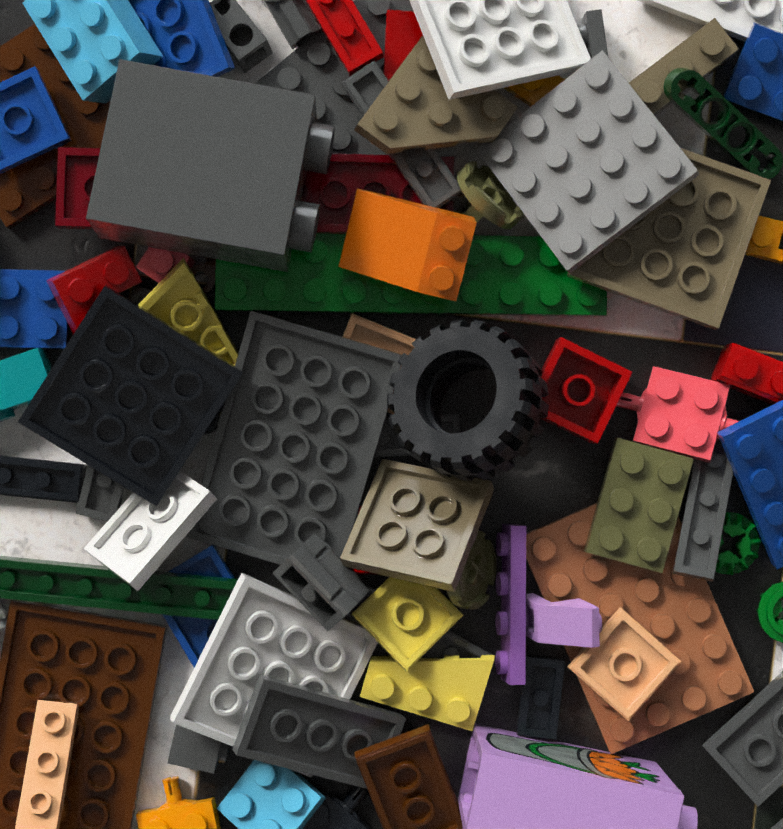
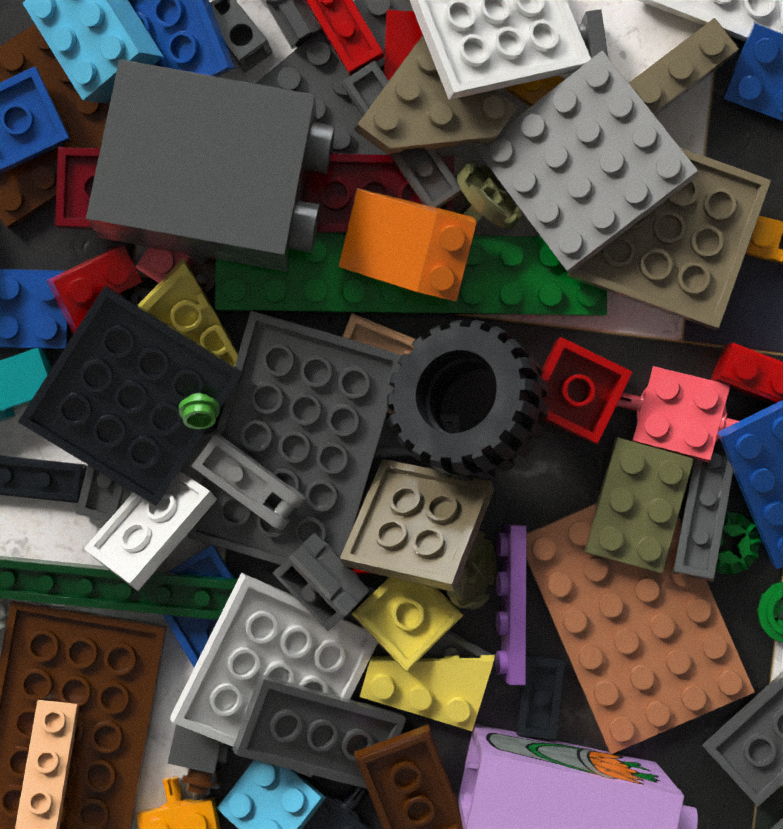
lavender slope [526,593,602,648] -> none
light nougat plate [568,607,681,721] -> none
dark green beam [663,67,783,179] -> none
none -> bright green plate [179,393,220,429]
none -> reddish brown plate [182,768,221,796]
none -> light grey plate [192,433,306,531]

